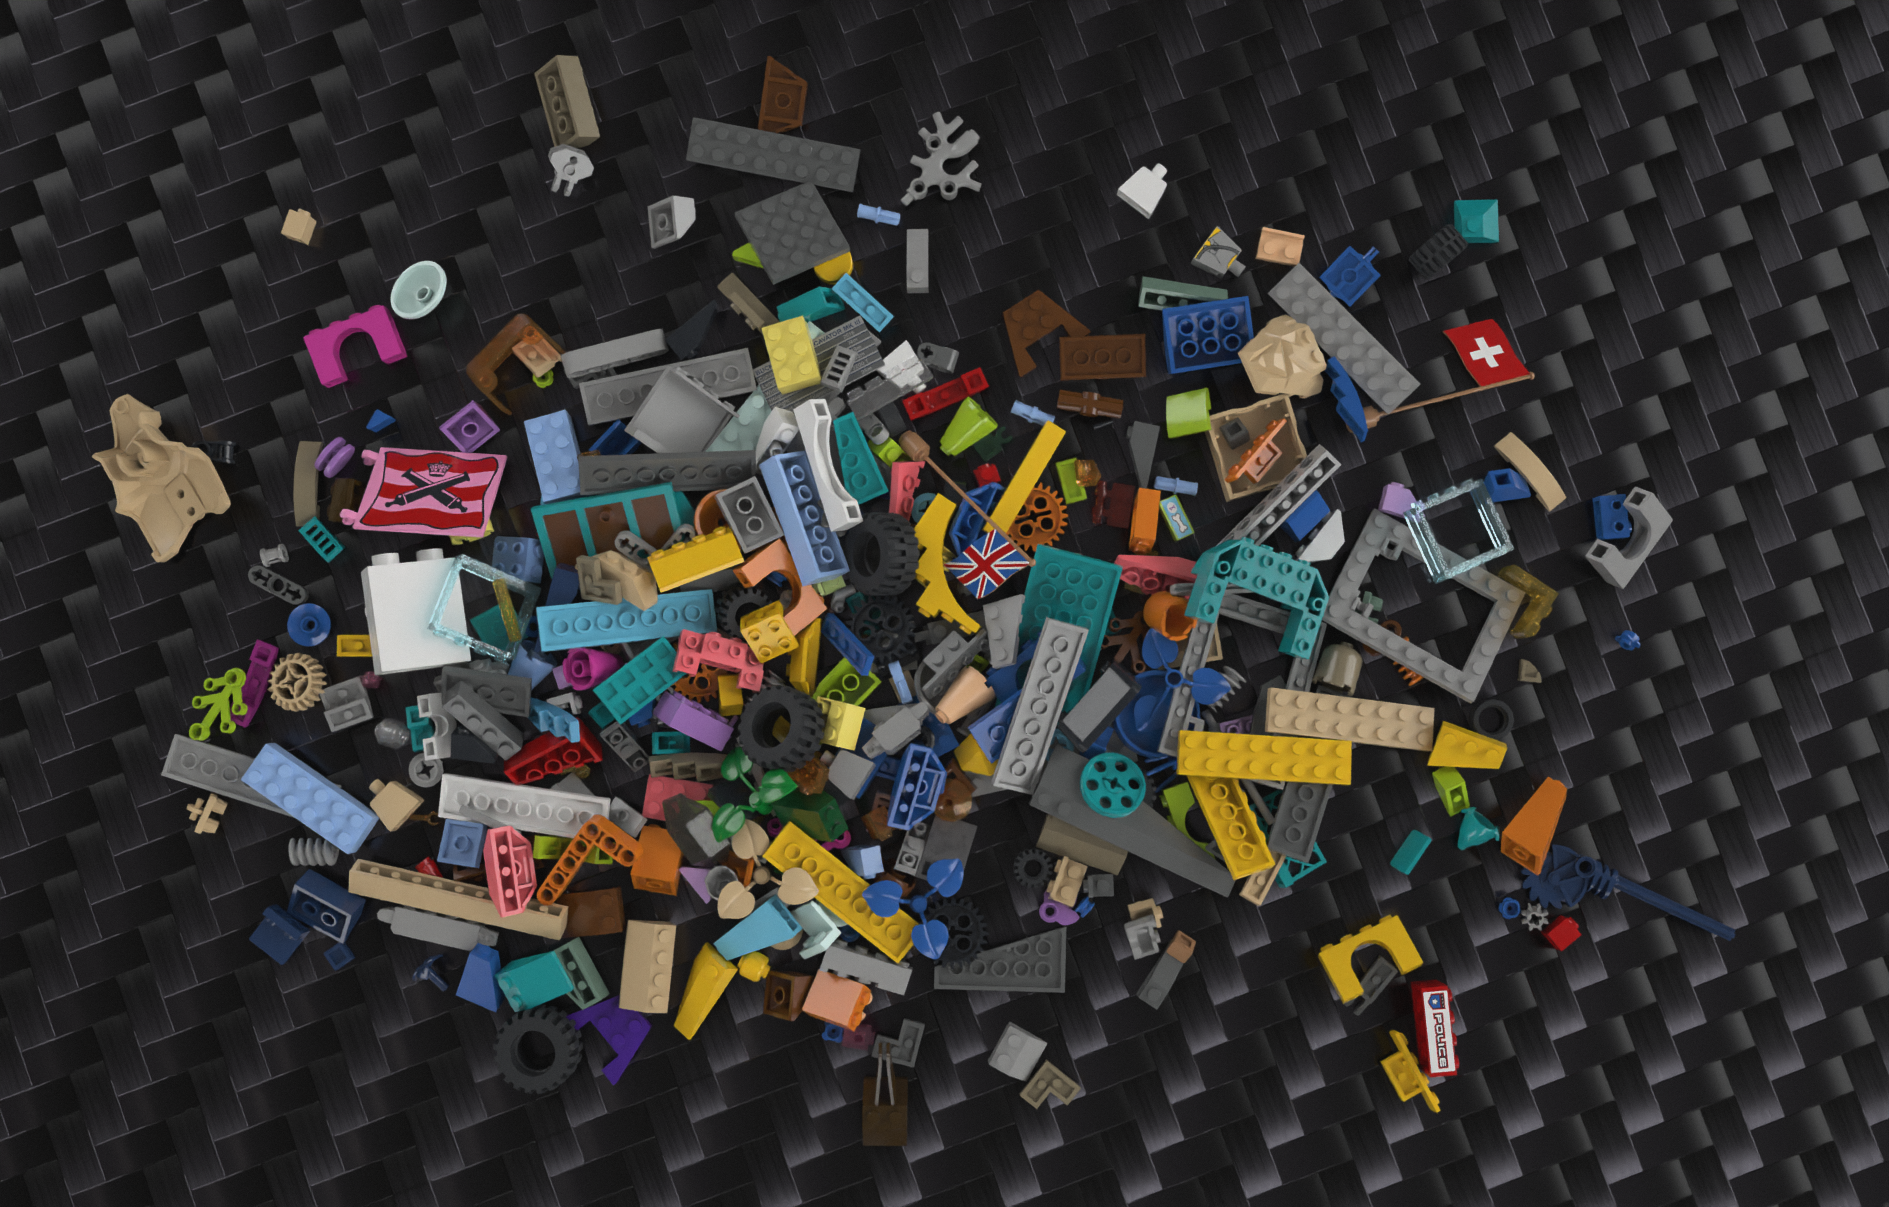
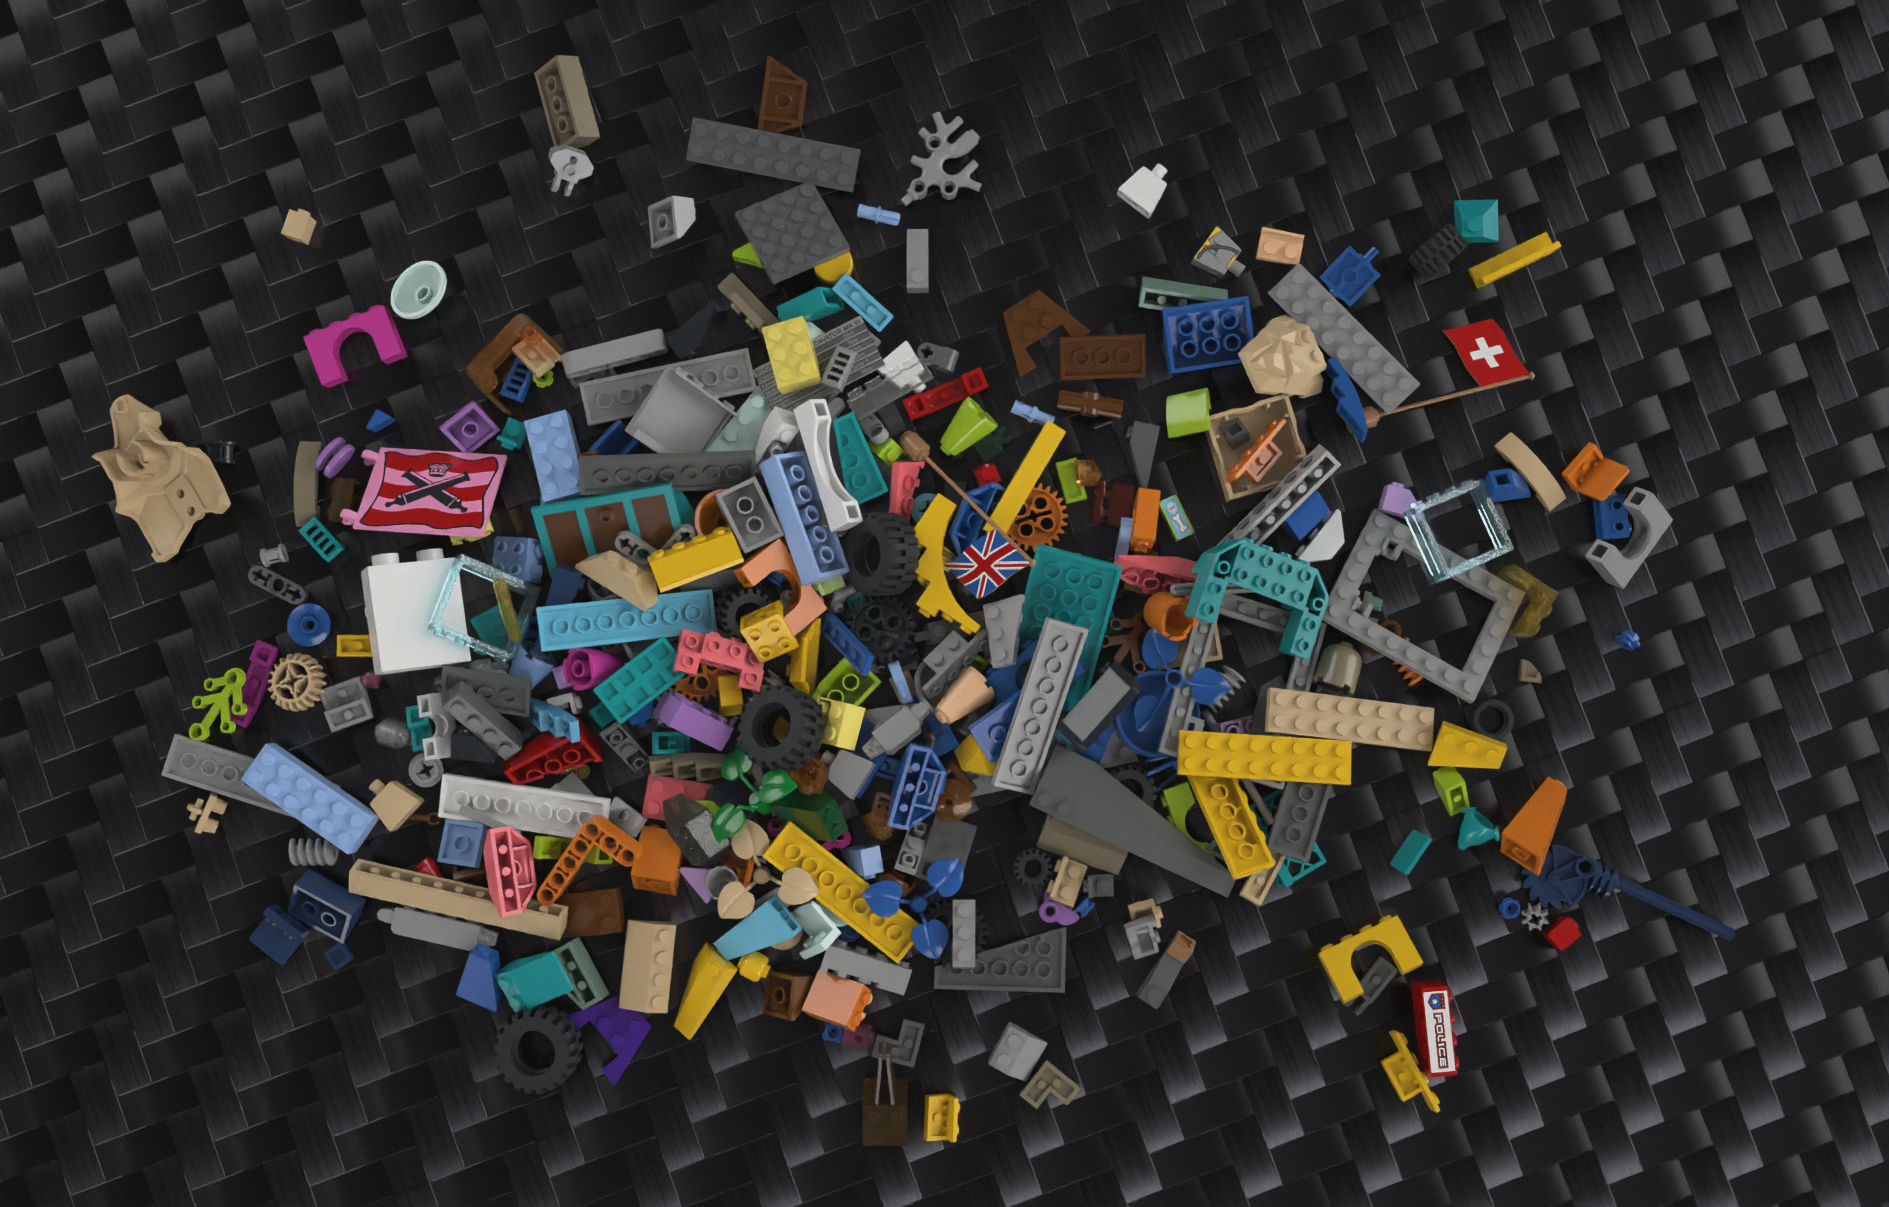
dark blue plant [412,954,449,991] -> none
dark tan plate [576,555,622,605] -> none
teal wedge [1079,753,1146,818] -> none
light blue axle [1154,476,1198,496] -> none
none -> teal bracket [496,417,527,451]
none -> blue slope [500,357,533,403]
none -> yellow bracket [923,1094,960,1142]
none -> light grey arch [952,900,975,969]
none -> light blue piece [1115,517,1132,560]
none -> yellow fence [1468,232,1562,289]
none -> orange bracket [1562,442,1630,501]

